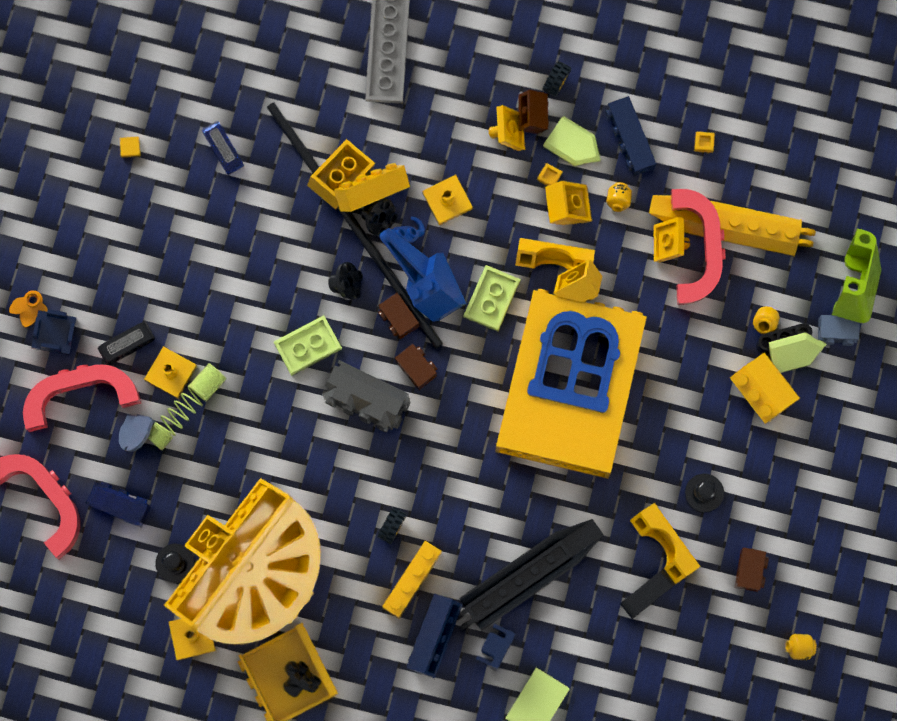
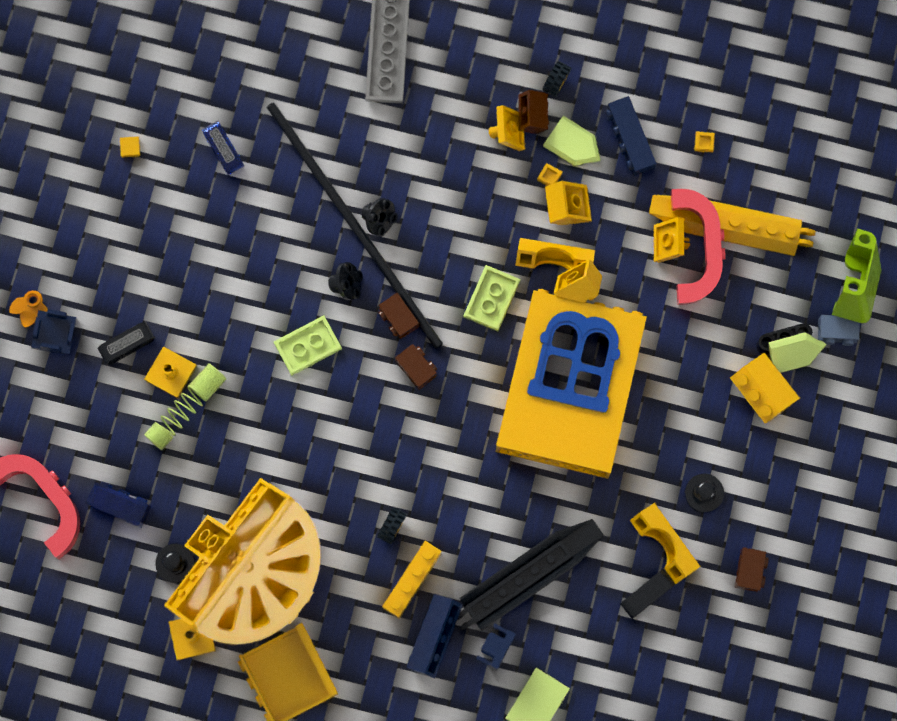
coral arch [23,364,141,432] -> none
sand blue piece [119,414,157,452] -> none
black plate [283,661,321,697] -> none
yellow brick [307,139,375,209] -> none
dark grey brick [322,360,411,433] -> none
yellow brick [334,163,410,212] -> none
blue slope [380,216,467,322] -> none
yellow tile [422,175,473,225] -> none
yellow head [606,182,632,212] -> none
yellow head [753,306,780,334] -> none
yellow head [785,634,817,660] -> none

